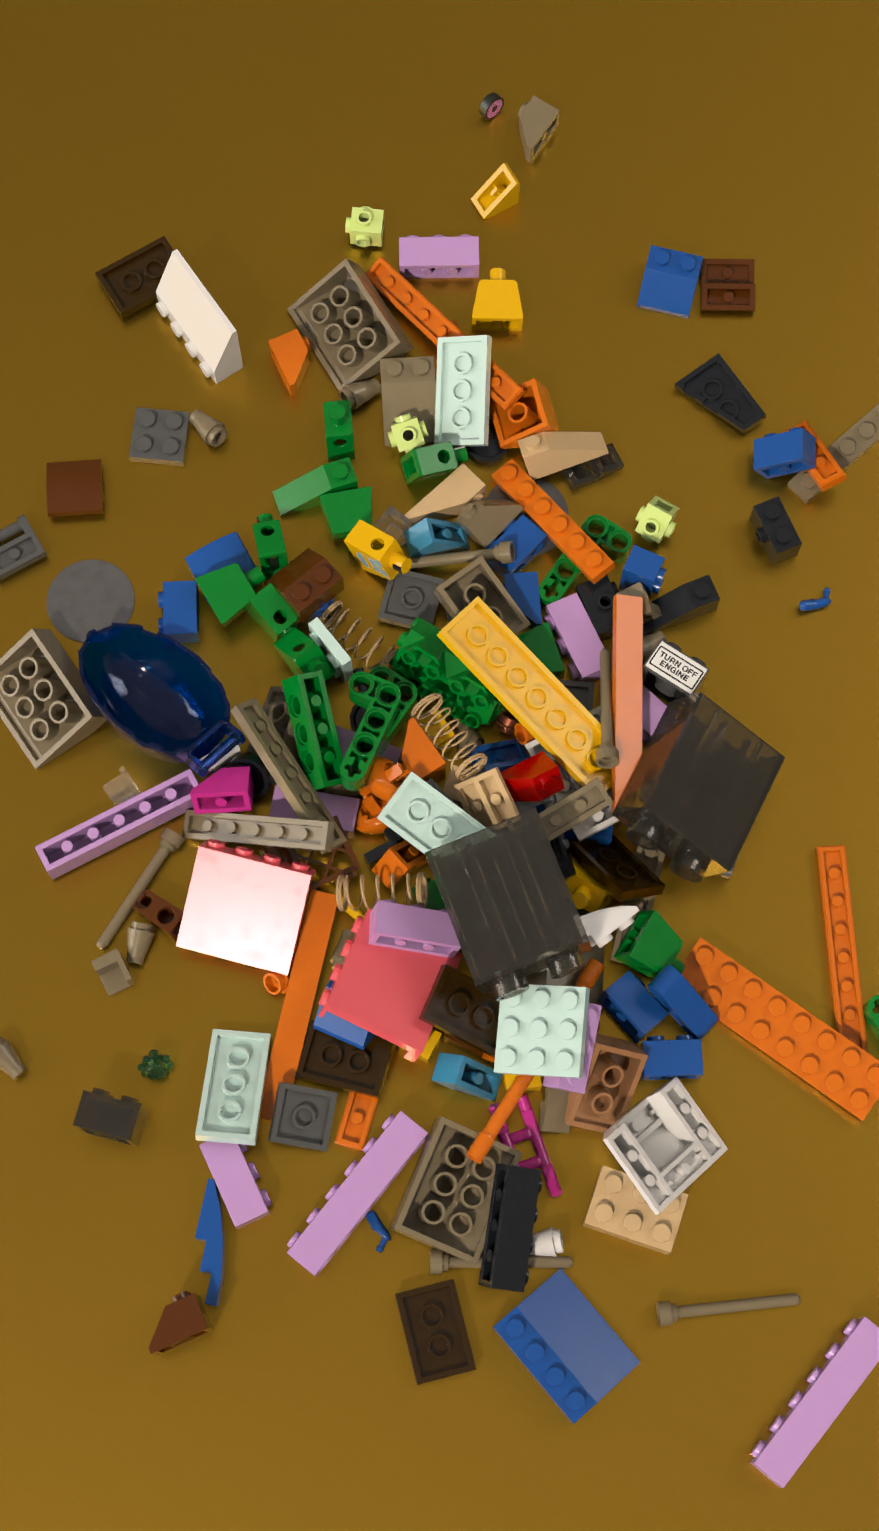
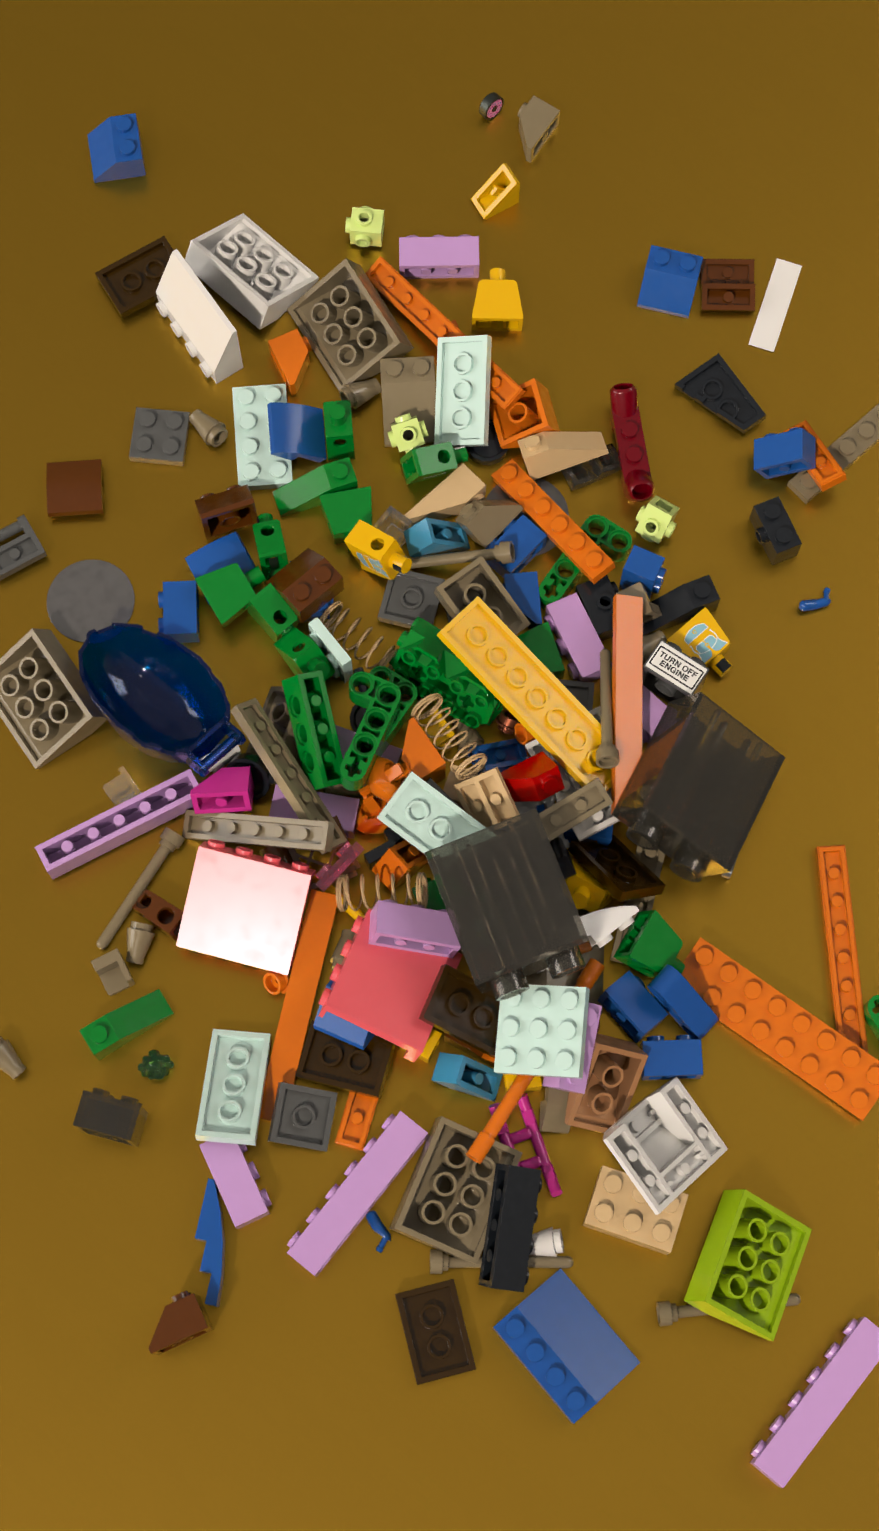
none -> green slope [79,989,174,1060]
none -> blue slope [88,113,146,183]
none -> white slope [185,213,319,329]
none -> reddish brown slope [194,484,257,540]
none -> light aqua plate [232,383,293,490]
none -> blue slope [267,402,327,463]
none -> clear pink plate [315,841,365,892]
none -> dark red plate [610,383,655,502]
none -> yellow torso [666,607,733,677]
none -> lime slope [684,1189,812,1341]
none -> white sticker [748,258,802,352]

